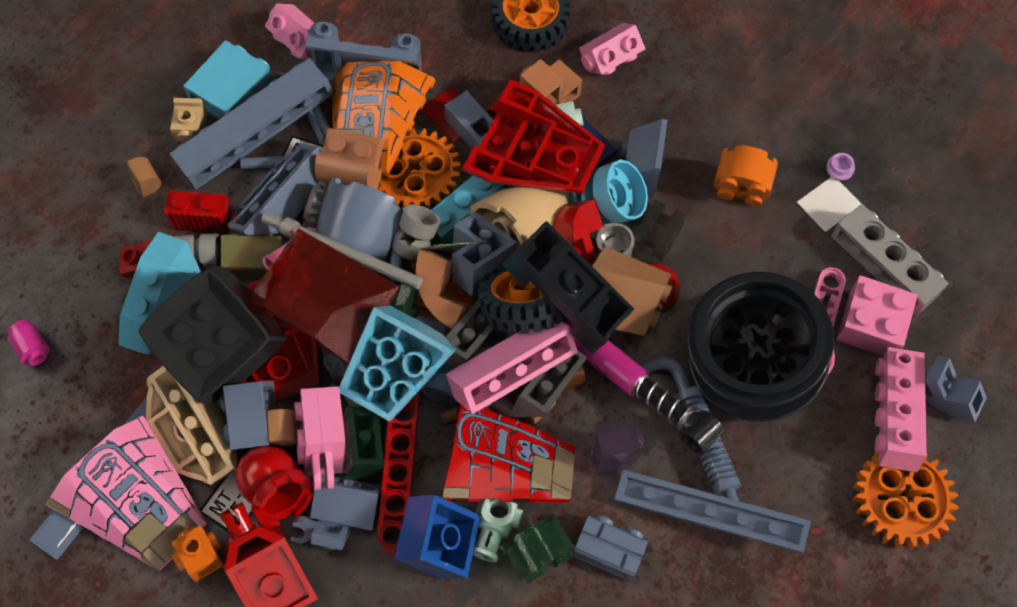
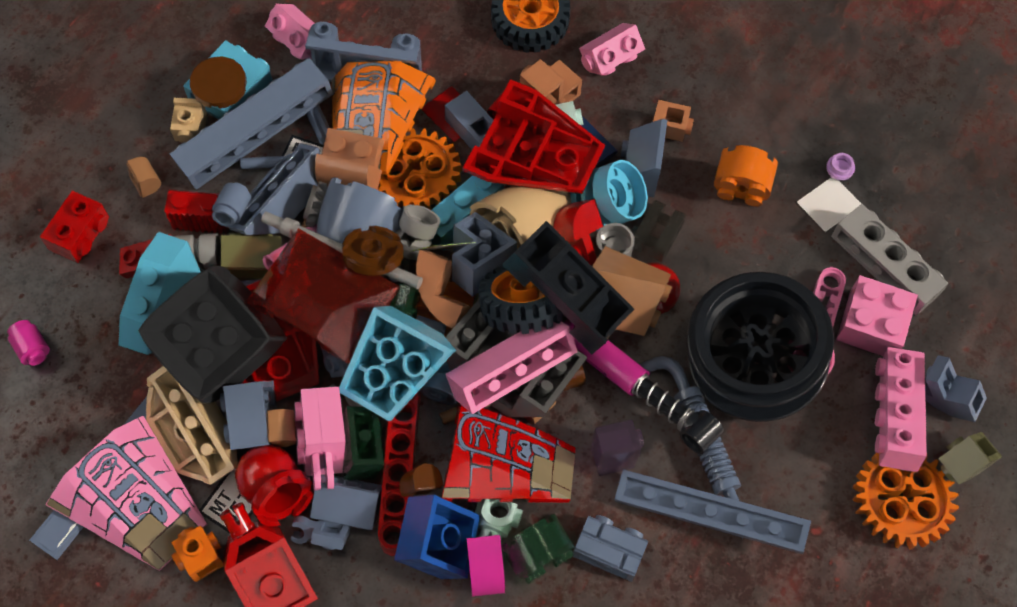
none -> red brick [40,190,109,263]
none -> reddish brown tile [190,56,247,108]
none -> sand blue brick [212,183,251,227]
none -> reddish brown tile [342,226,404,276]
none -> reddish brown brick [400,463,444,497]
none -> dark pink brick [467,535,505,597]
none -> nougat brick [653,100,694,142]
none -> olive brick [938,432,1002,485]

